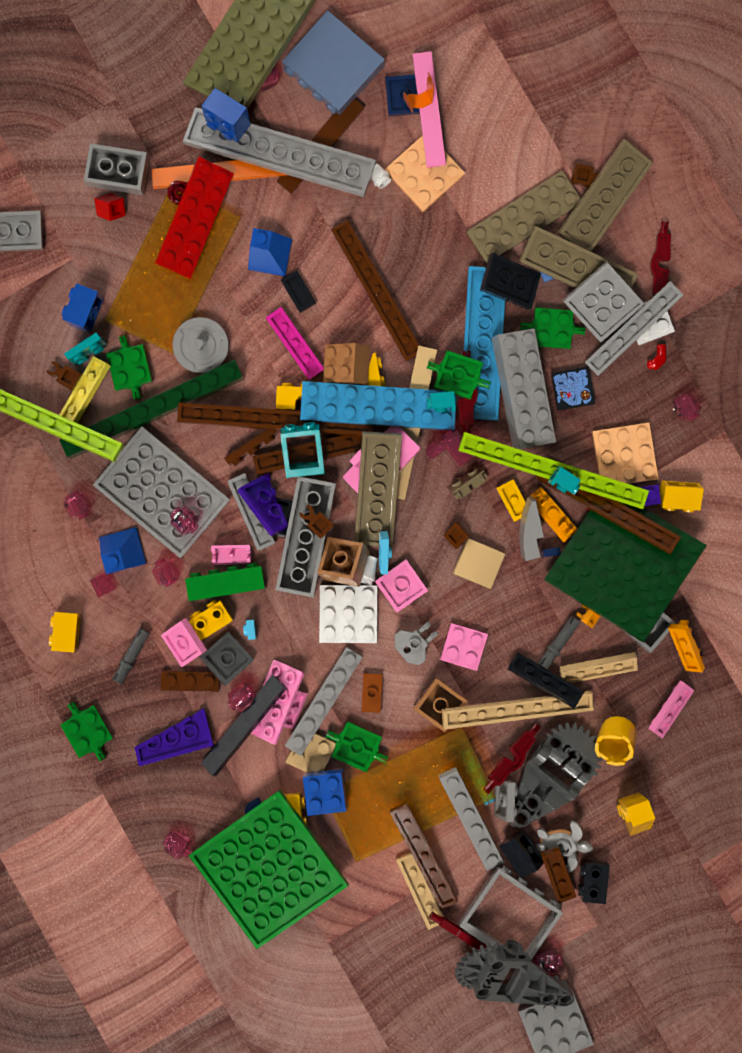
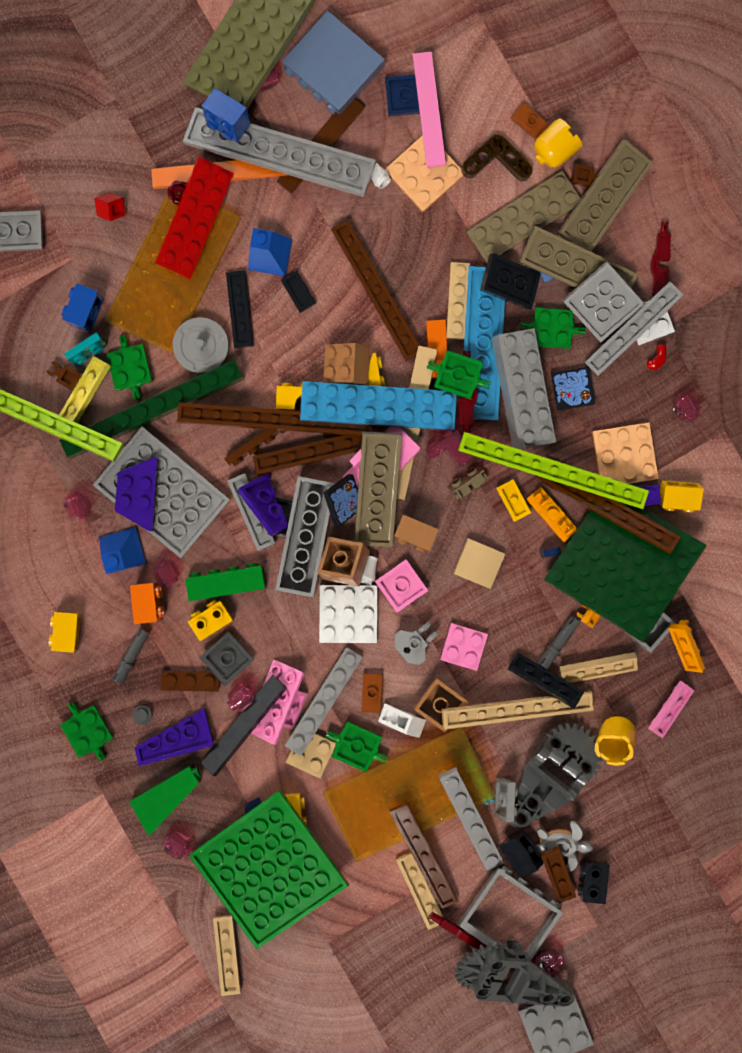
light grey brick [84,143,150,196] -> none
clear pink plate [90,573,116,598] -> none
bright pink plate [161,618,207,667] -> none
clear pink head [170,506,199,535] -> none
bright pink hinge [211,545,252,565] -> none
medium azure plate [243,619,257,640] -> none
dark pink plate [266,307,324,381] -> none
teal window [280,422,325,478] -> none
reddish brown plate [299,505,334,539] -> none
blue brick [303,769,349,816] -> none
medium azure plate [378,531,392,574] -> none
orange piece [403,72,434,113] -> none
teal brick [426,391,456,413] -> none
reddish brown plate [443,522,471,549] -> none
dark red piece [483,723,541,794] -> none
light grey slope [519,497,544,561] -> none
teal brick [547,466,581,495] -> none
yellow wedge [616,792,655,836] -> none
none -> dark purple wing [115,457,158,532]
none -> green slope [129,764,201,836]
none -> orange brick [130,583,165,624]
none -> dark grey plate [132,705,152,725]
none -> tan plate [213,915,241,996]
none -> black tile [226,270,253,349]
none -> tile [323,474,358,527]
none -> white arch [378,704,426,738]
none -> medium nougat brick [394,515,439,554]
none -> orange hinge [426,320,447,378]
none -> tan plate [446,262,470,340]
none -> dark brown beam [461,135,533,181]
none -> dark orange plate [511,102,550,140]
none -> yellow cylinder [534,118,583,168]

